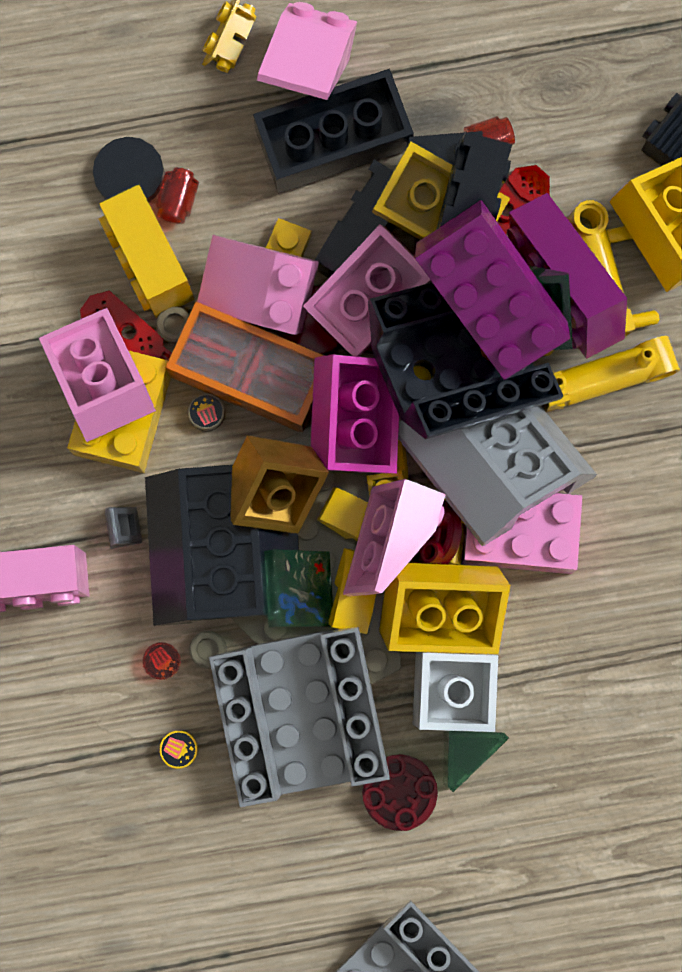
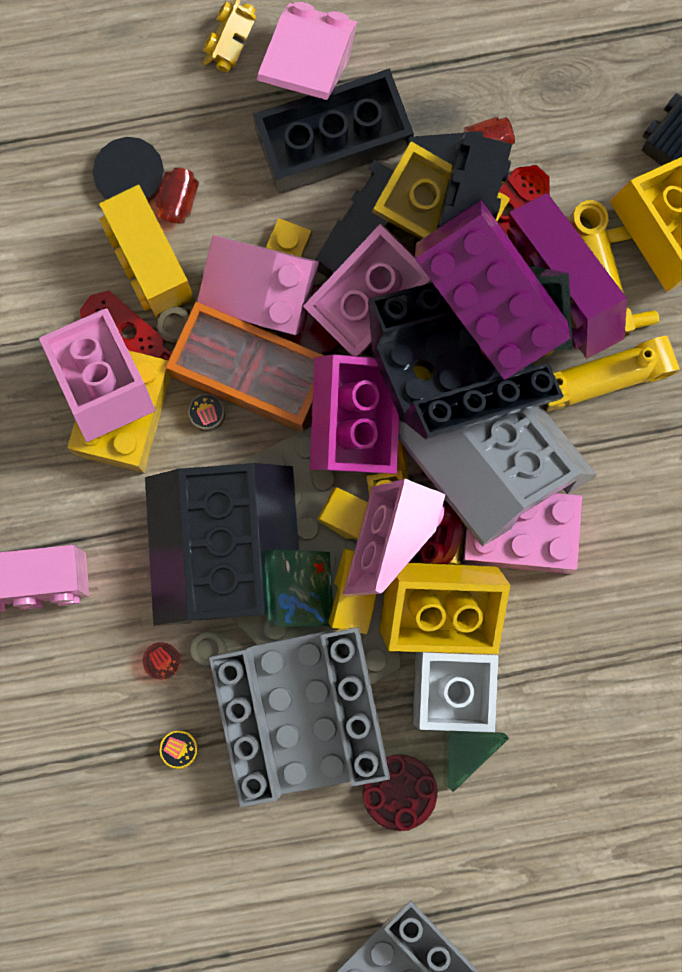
flat silver slope [105,507,142,549] -> none
pearl gold slope [231,435,329,534] -> none

